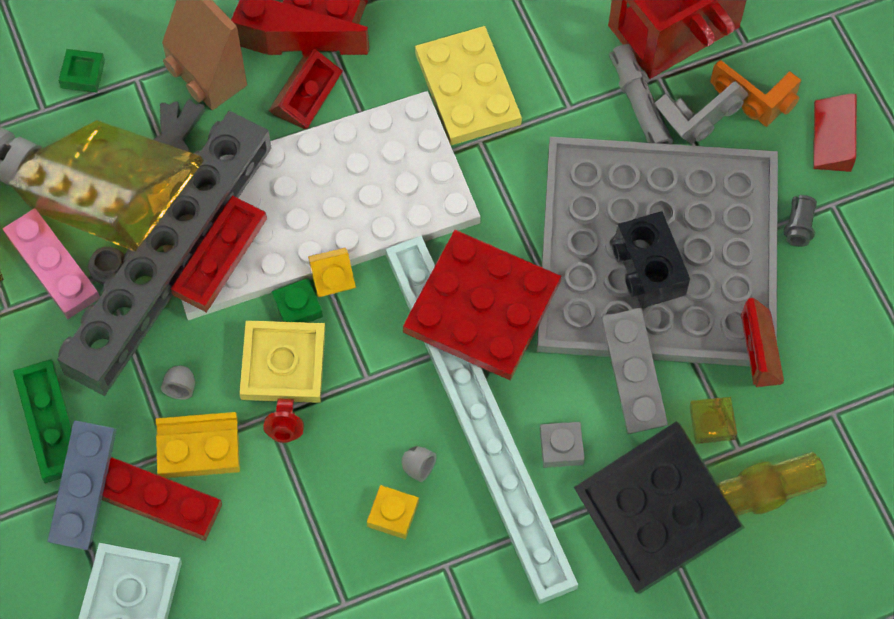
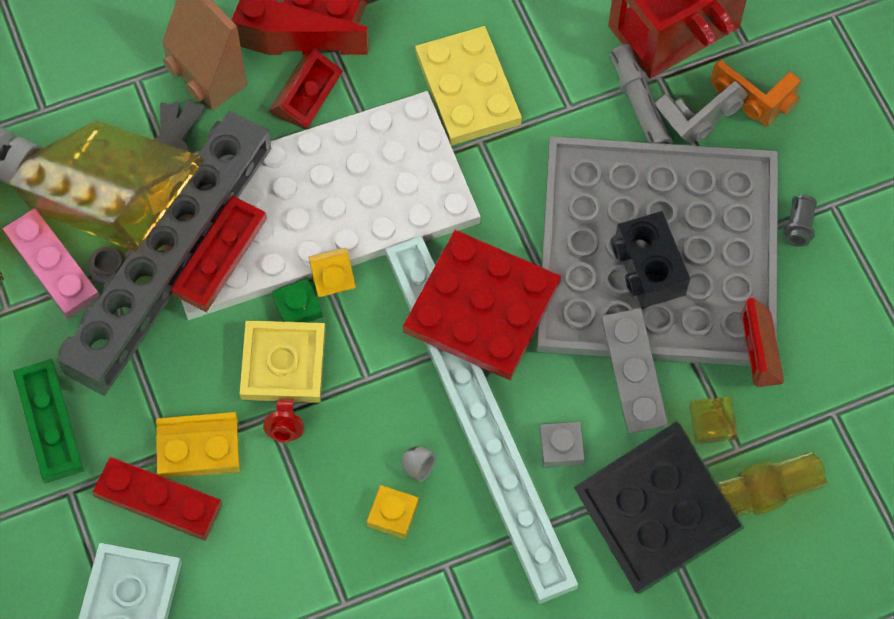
sand blue plate [47,420,117,550] -> none
green plate [58,49,105,93] -> none
light grey hinge [161,365,195,400] -> none
slope [813,94,857,172] -> none

